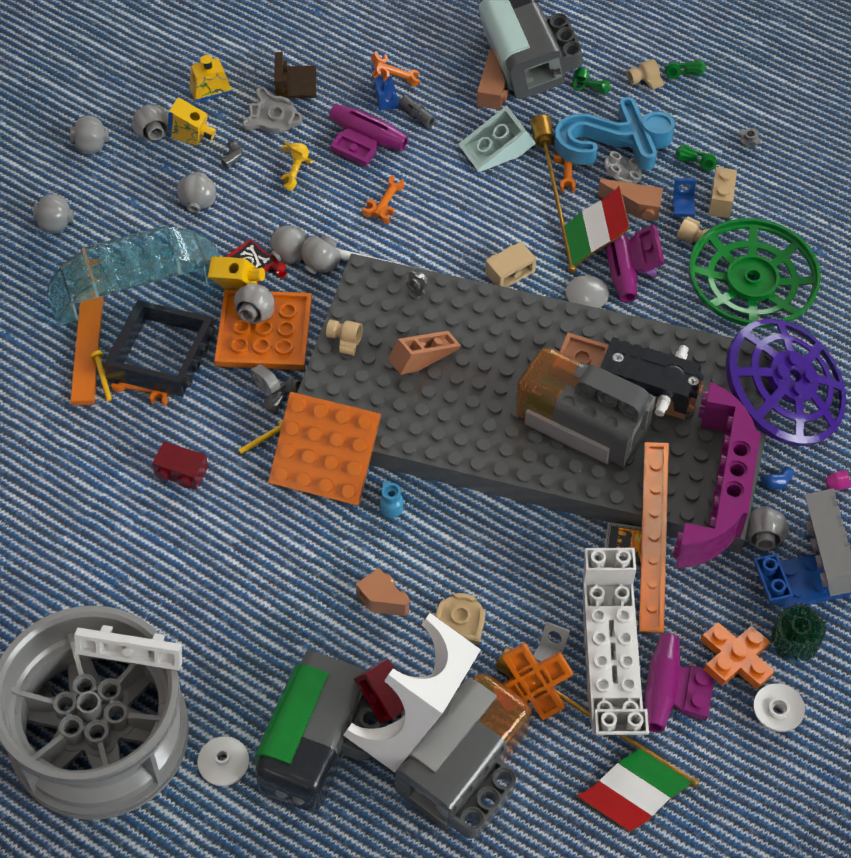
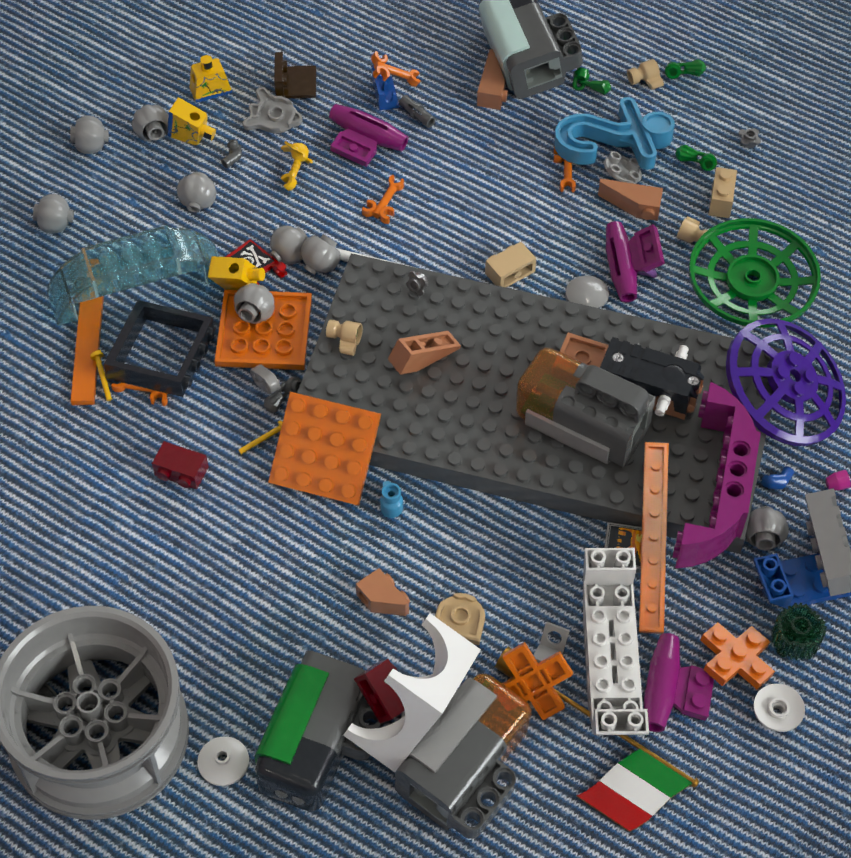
white hinge [74,625,182,671] -> none
light aqua slope [458,106,536,172] -> none
flag [530,114,630,273] -> none
blue bracket [673,178,696,217] -> none

